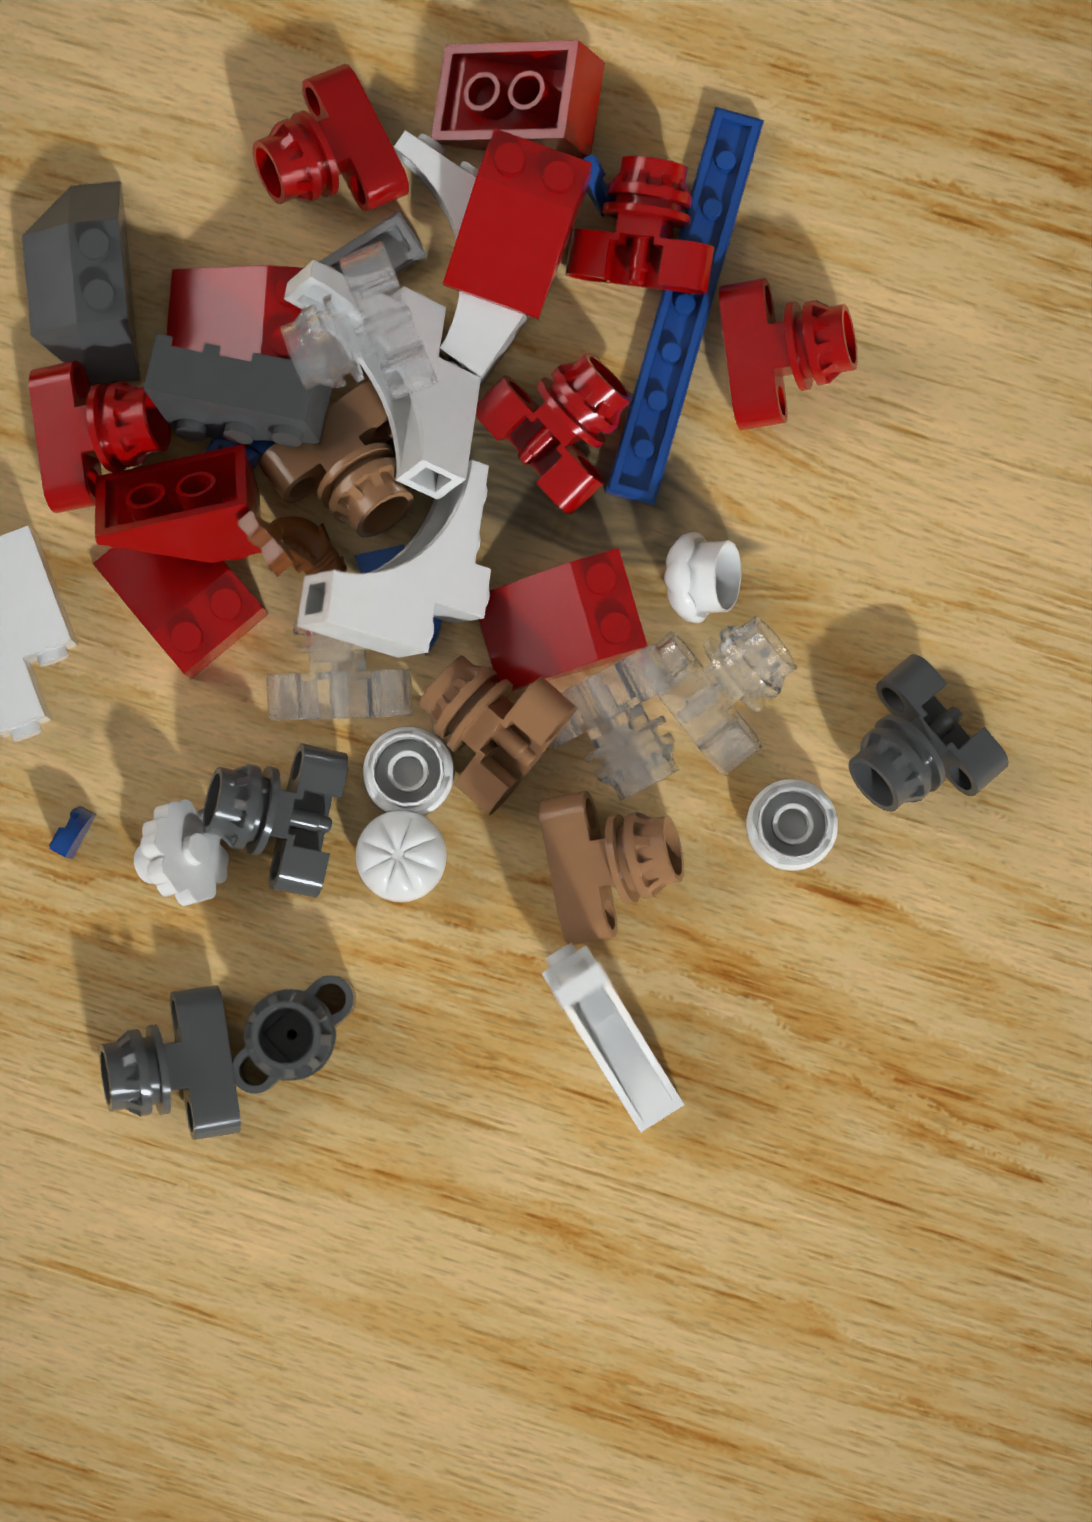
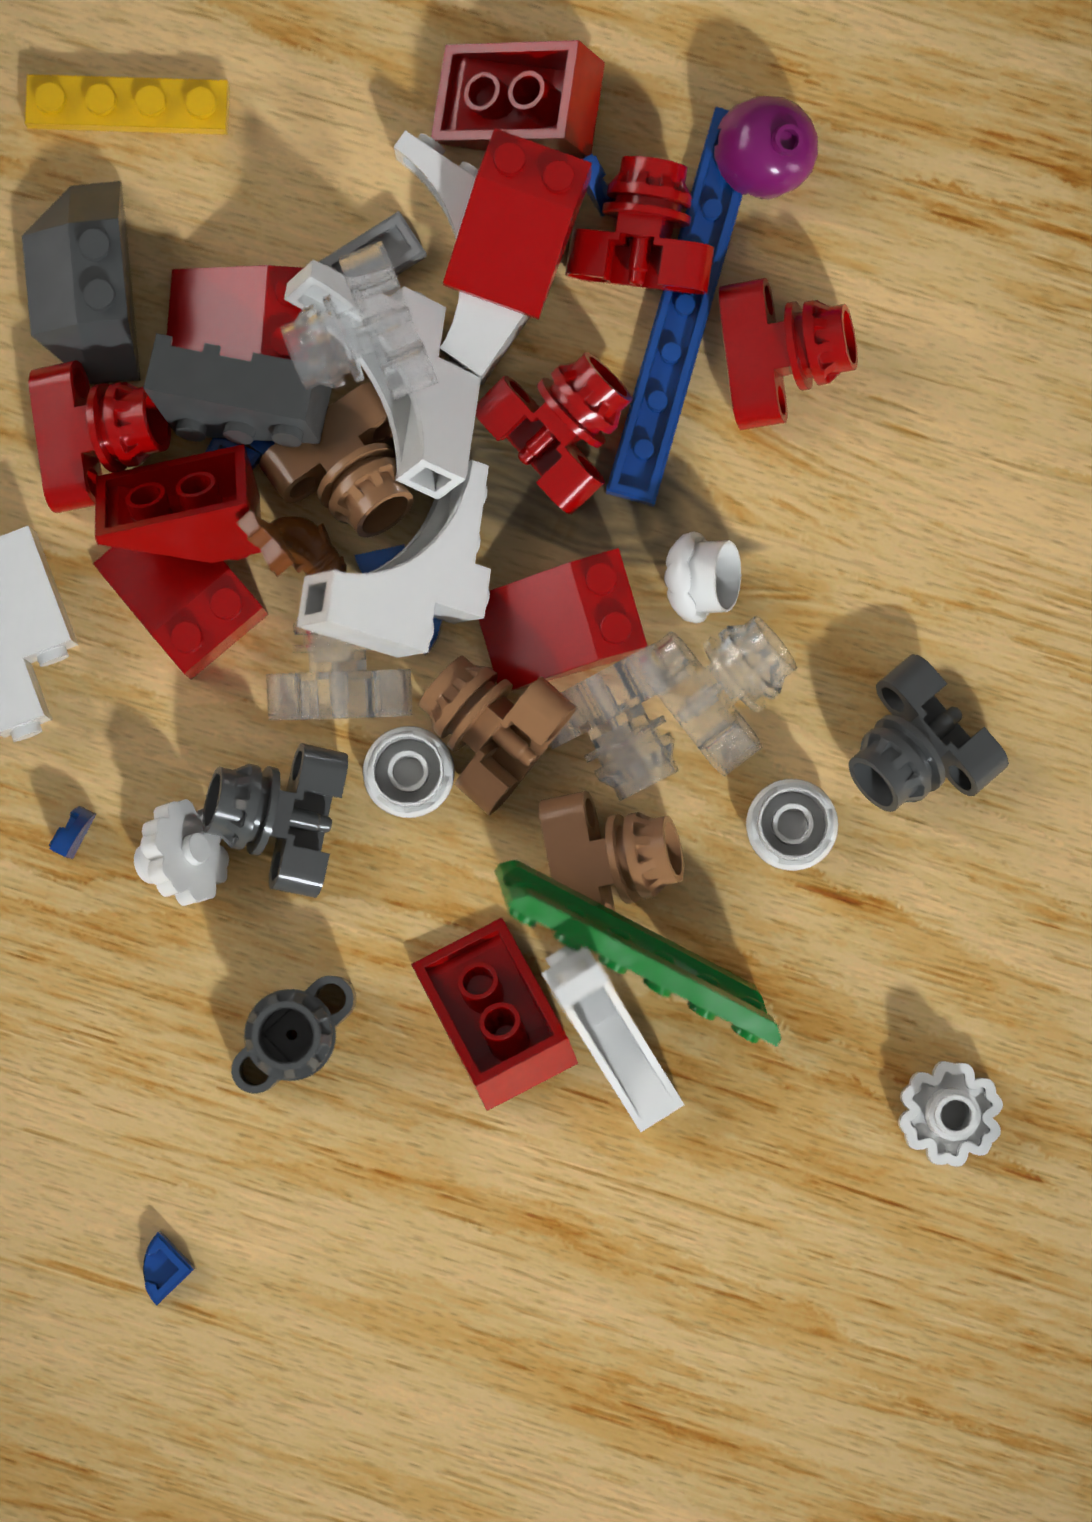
dark grey beam [99,985,241,1140] -> none
red beam [253,64,409,212] -> none
white piece [355,810,447,902] -> none
none -> yellow plate [25,74,230,135]
none -> blue tile [143,1231,195,1306]
none -> red slope [411,917,578,1111]
none -> green plate [495,860,781,1047]
none -> magenta cylinder [714,96,818,199]
none -> white plant [897,1061,1003,1167]

